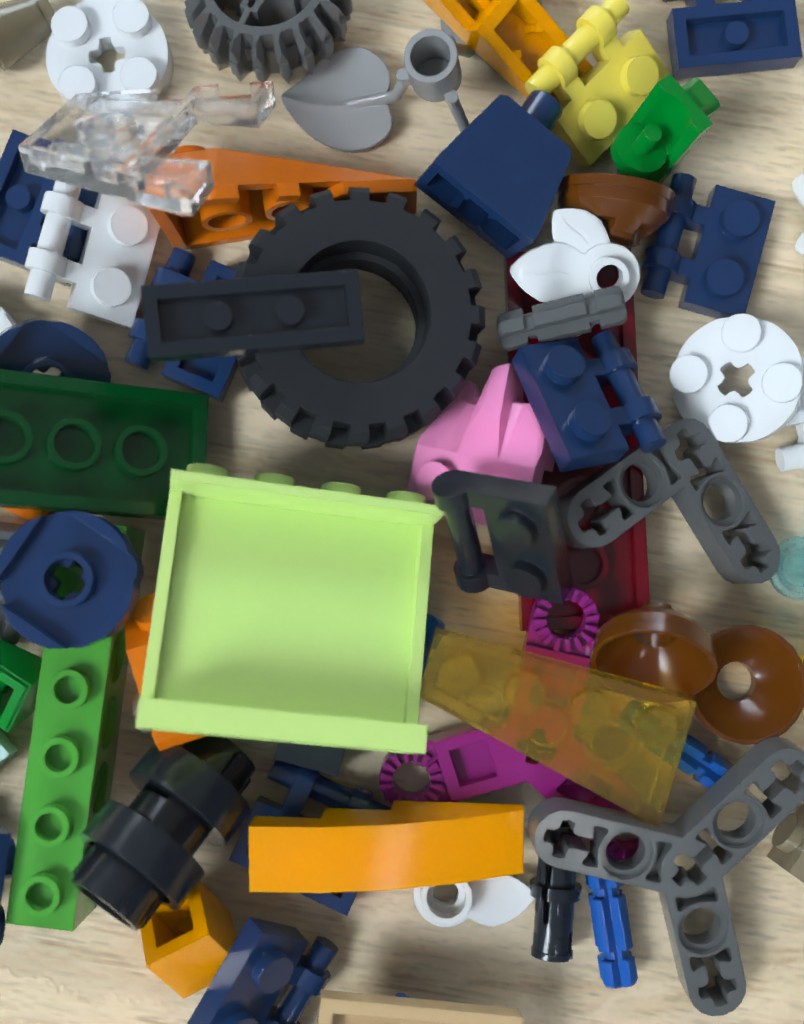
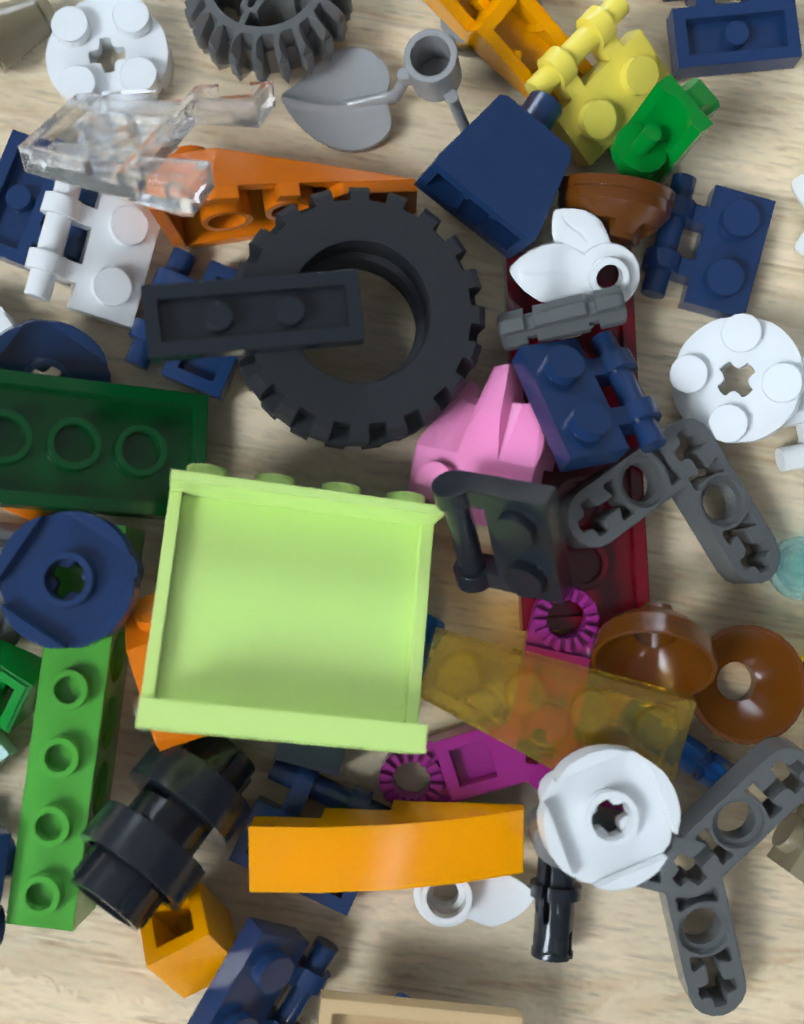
blue axle [585,854,638,989] -> none
none -> white plate [537,744,681,891]

